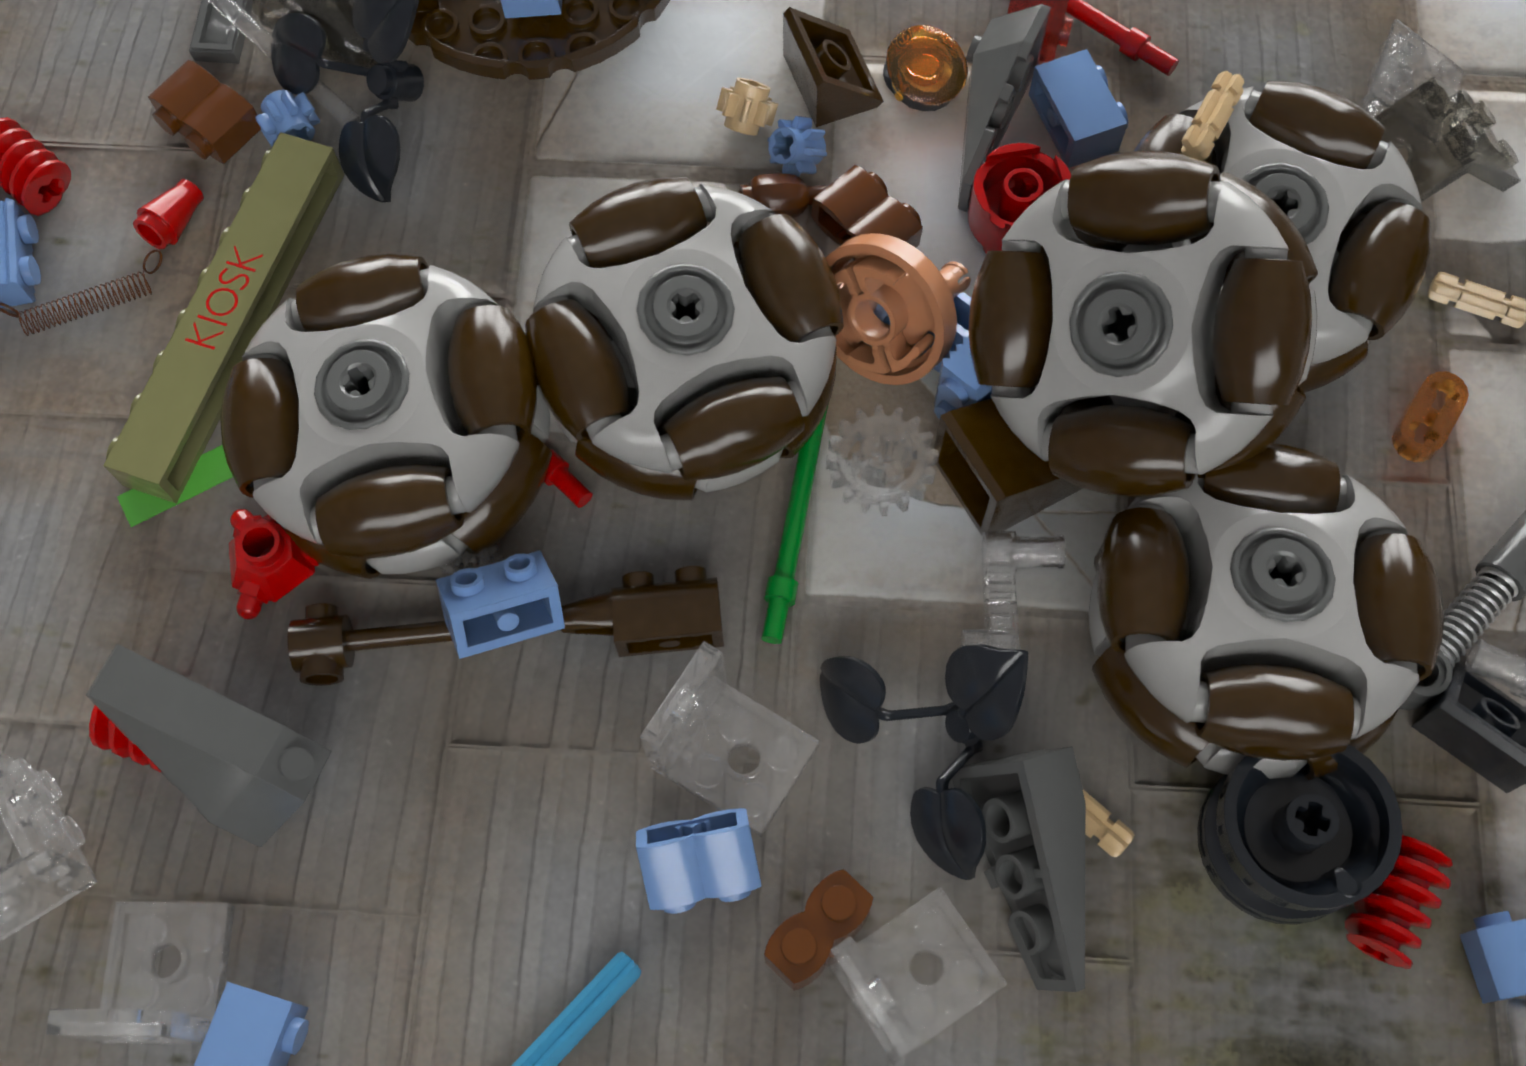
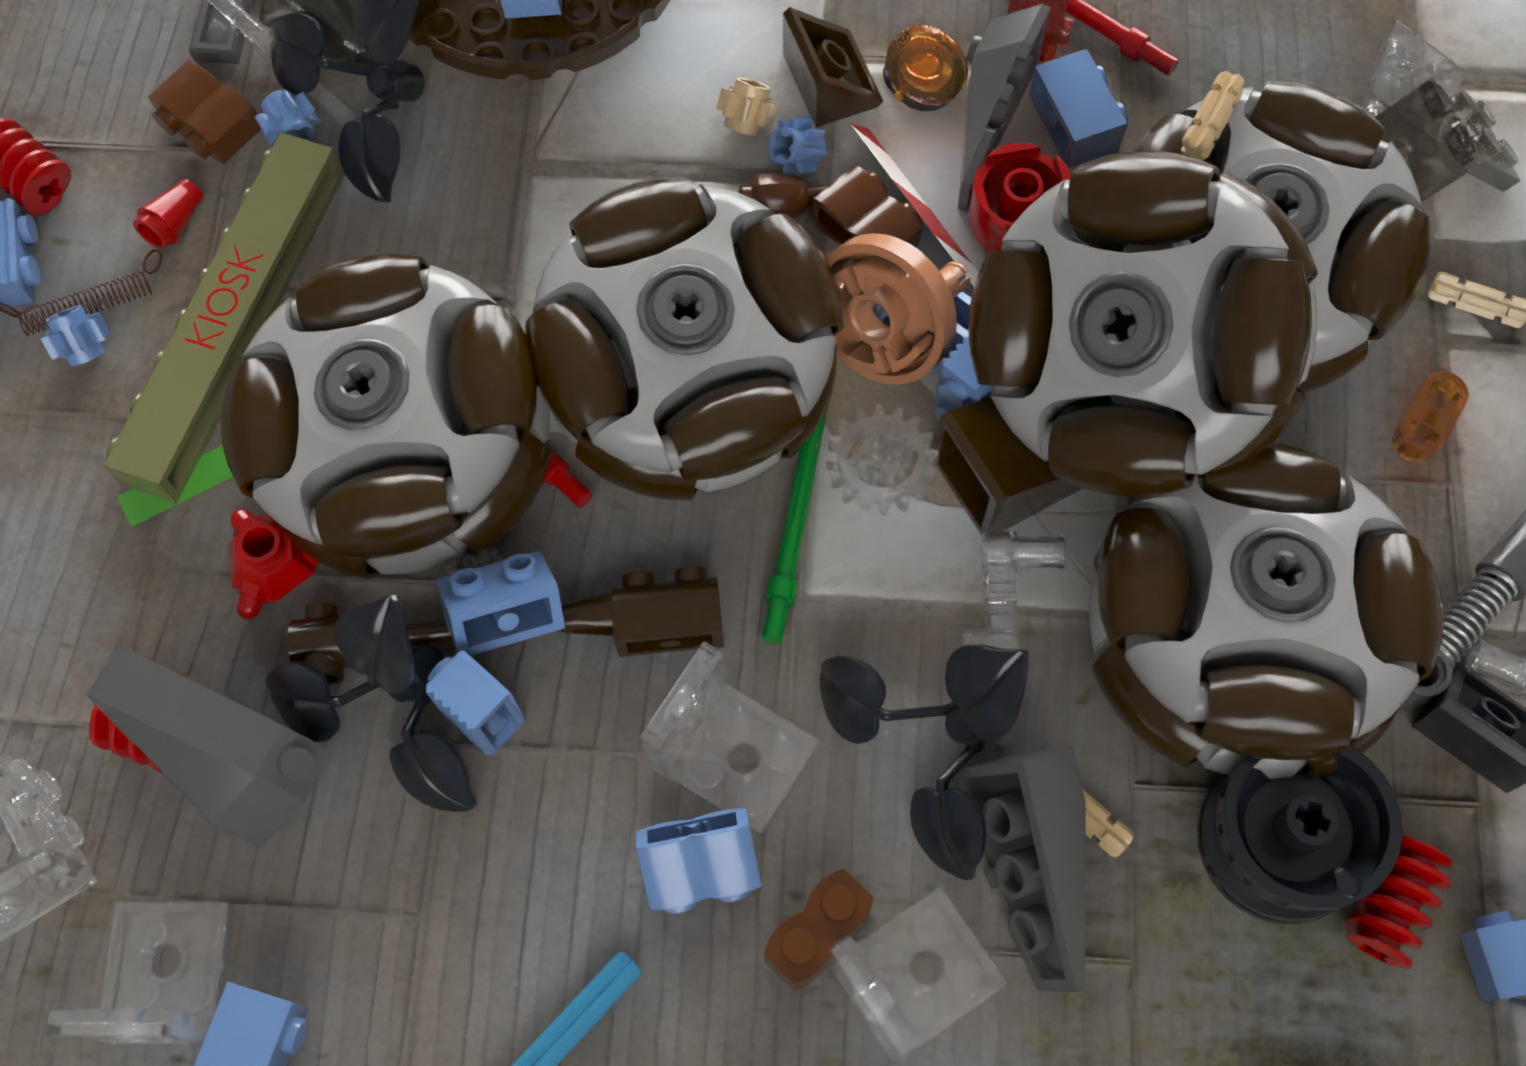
none -> medium blue gear [40,305,111,367]
none -> black plant [265,594,477,812]
none -> medium blue brick [426,650,526,756]
none -> sticker [850,124,979,287]

